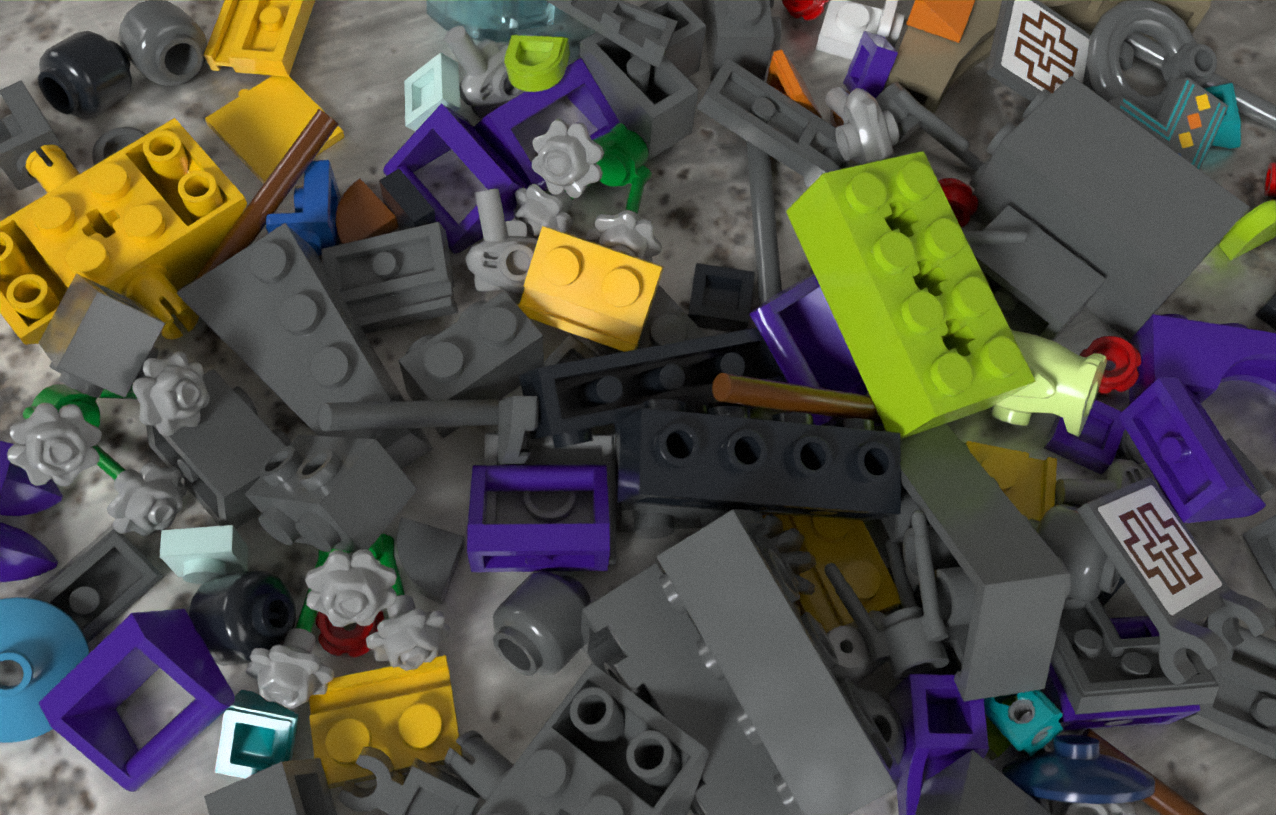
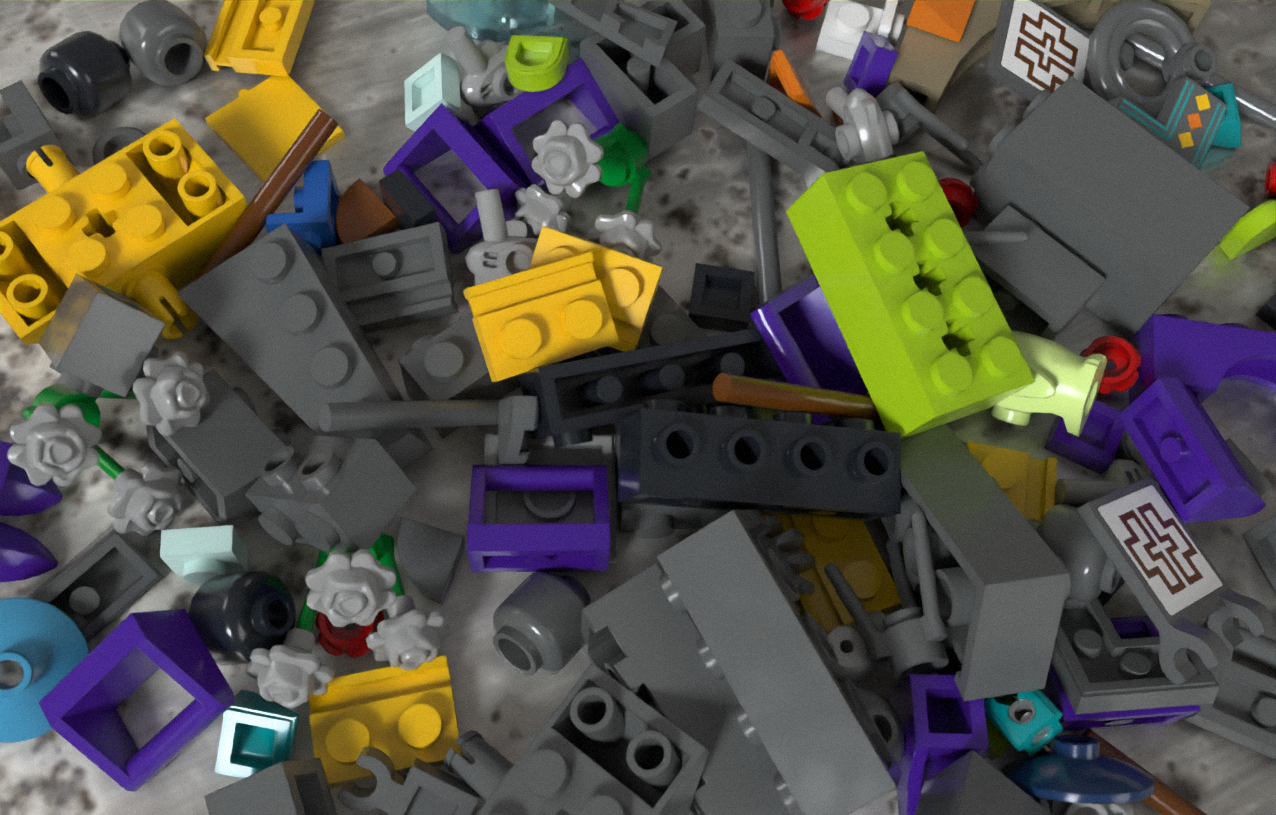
none -> yellow plate [463,251,619,382]

